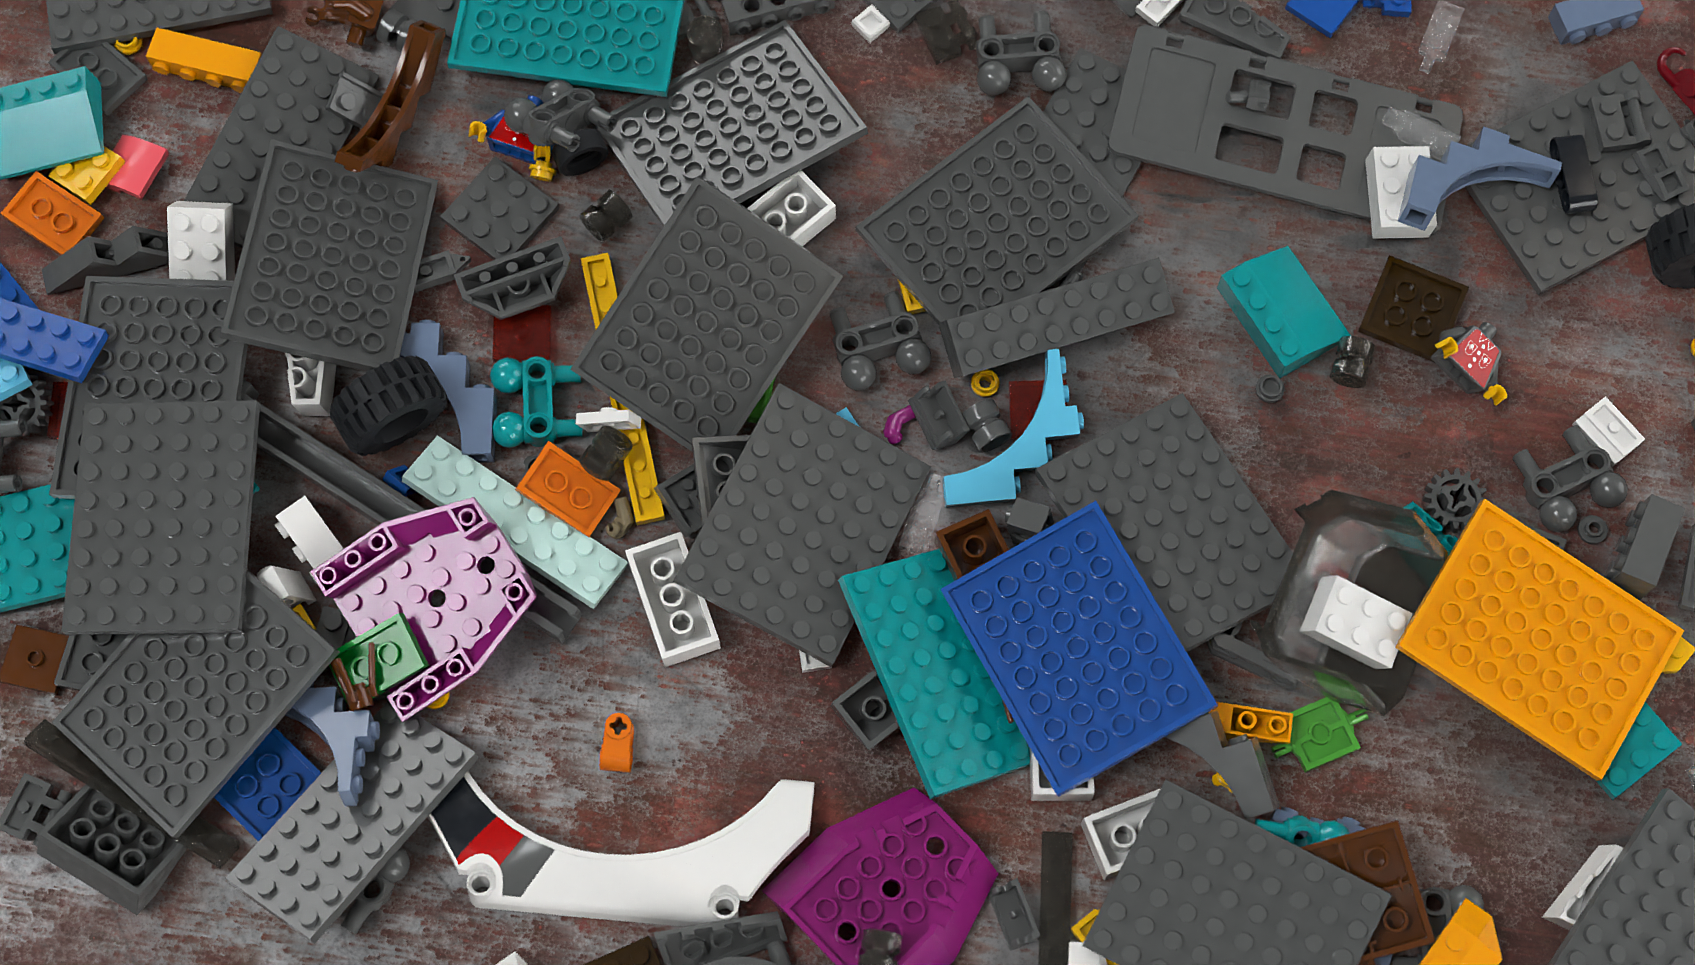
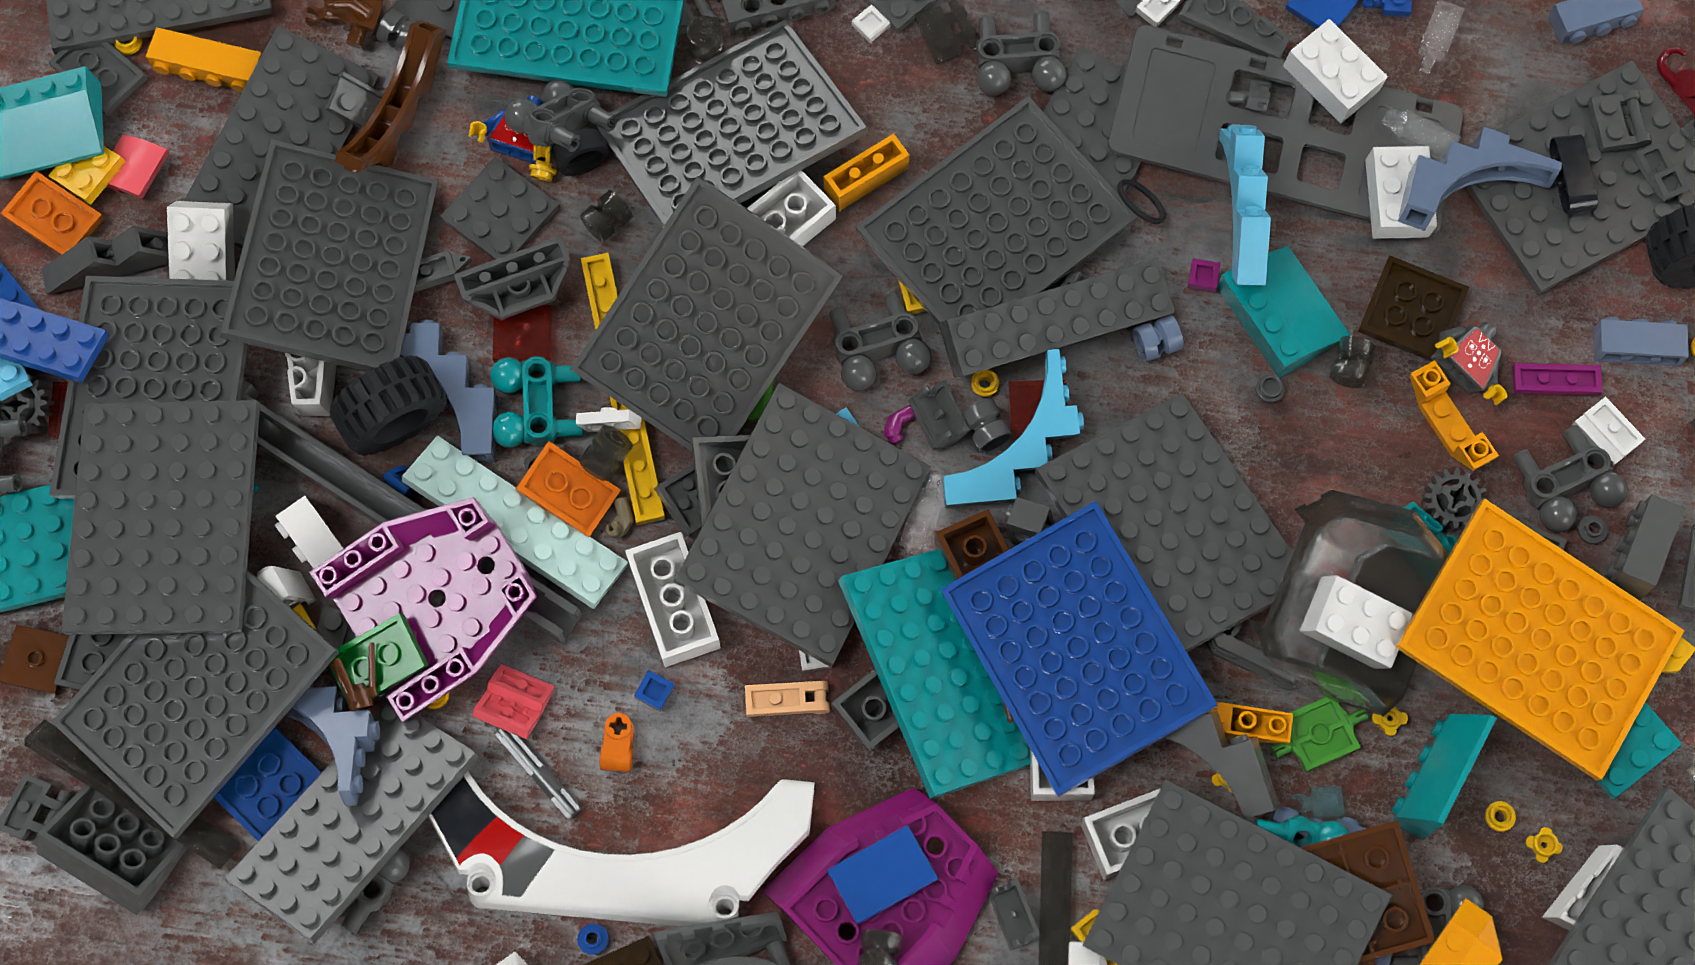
none -> coral slope [472,664,555,739]
none -> axle [495,728,581,820]
none -> blue plate [577,924,608,955]
none -> blue plate [634,670,675,712]
none -> light nougat plate [745,681,830,717]
none -> light orange brick [824,133,910,211]
none -> blue tile [827,825,938,925]
none -> black tyre [1117,179,1166,224]
none -> sand blue wheel [1132,315,1184,362]
none -> magenta plate [1187,258,1221,293]
none -> medium azure arch [1219,124,1271,285]
none -> white brick [1283,19,1388,124]
none -> clear light blue plate [1289,786,1345,819]
none -> yellow plate [1372,701,1408,736]
none -> teal slope [1391,714,1496,840]
none -> light orange slope [1410,360,1499,471]
none -> yellow plate [1485,801,1516,832]
none -> magenta plate [1512,363,1602,396]
none -> yellow plate [1526,827,1563,863]
none -> sand blue brick [1593,317,1689,367]

